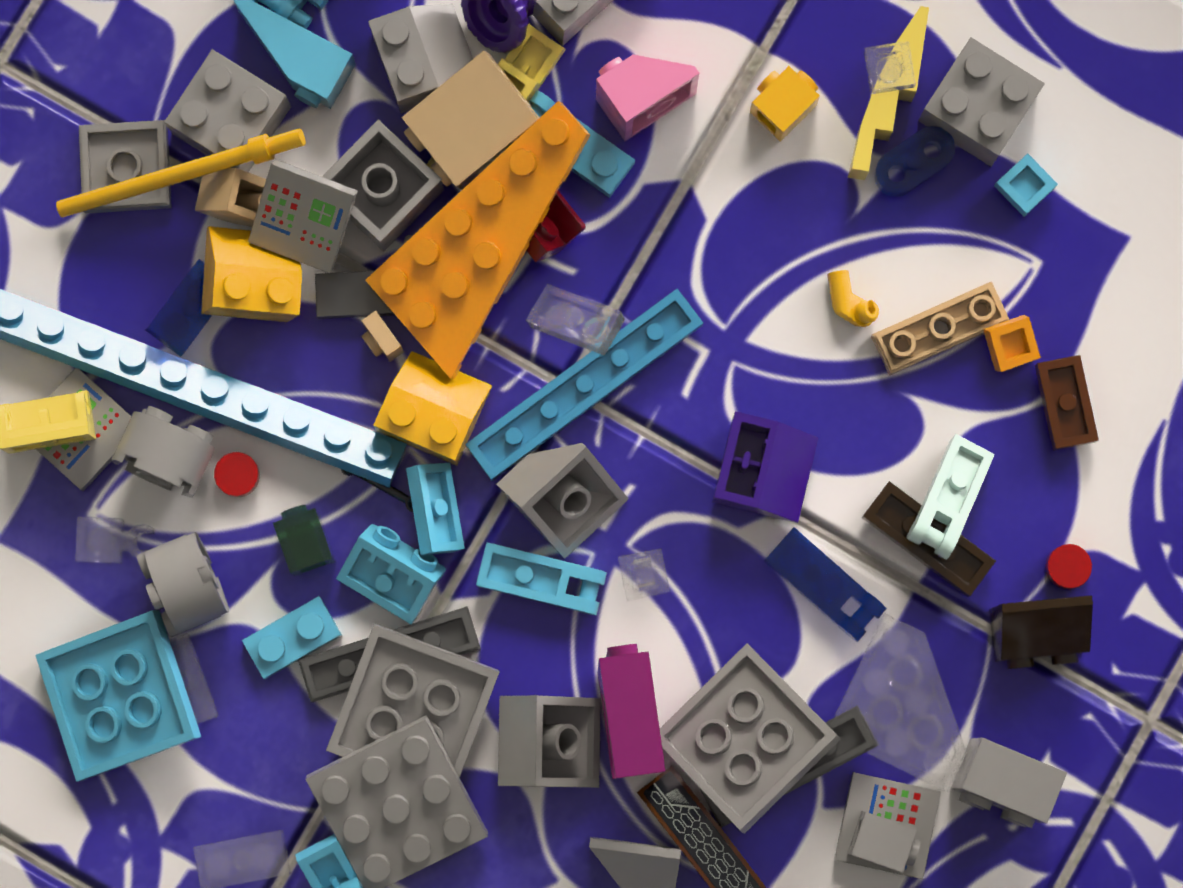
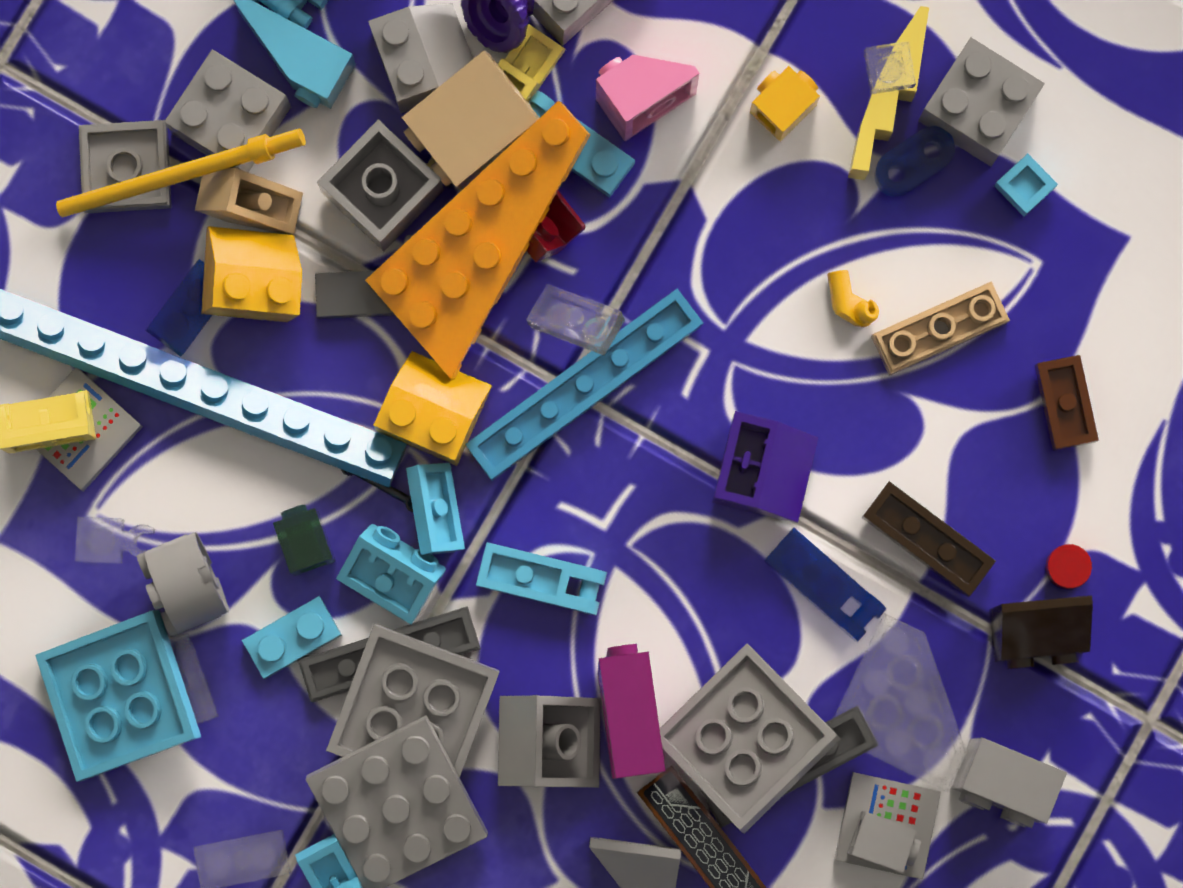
light grey brick [111,406,215,497] -> none
red tile [214,452,260,497] -> none
light grey tile [248,159,358,274] -> none
tan plate [361,310,404,362] -> none
light grey slope [496,443,629,559] -> none
clear tile [618,548,670,601] -> none
light aqua plate [907,434,995,560] -> none
light orange plate [983,315,1041,372] -> none

